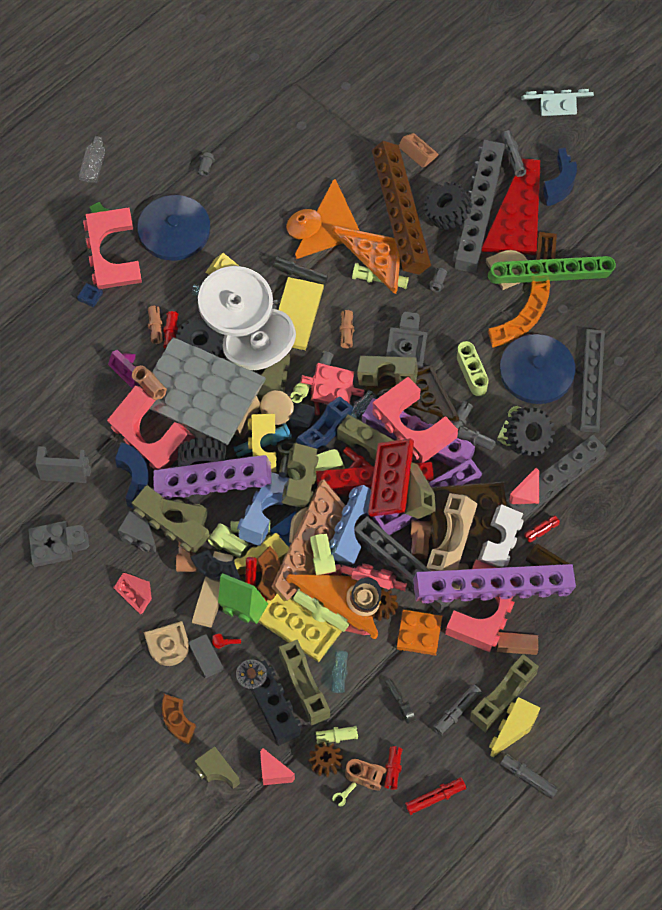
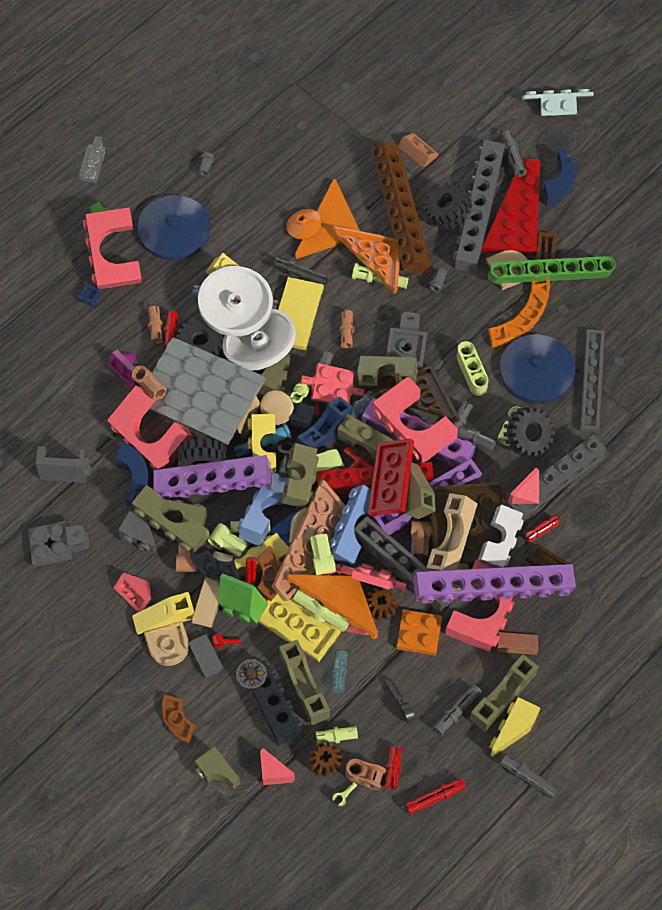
tan piece [347,577,381,616] -> none
none -> light yellow slope [132,592,194,635]

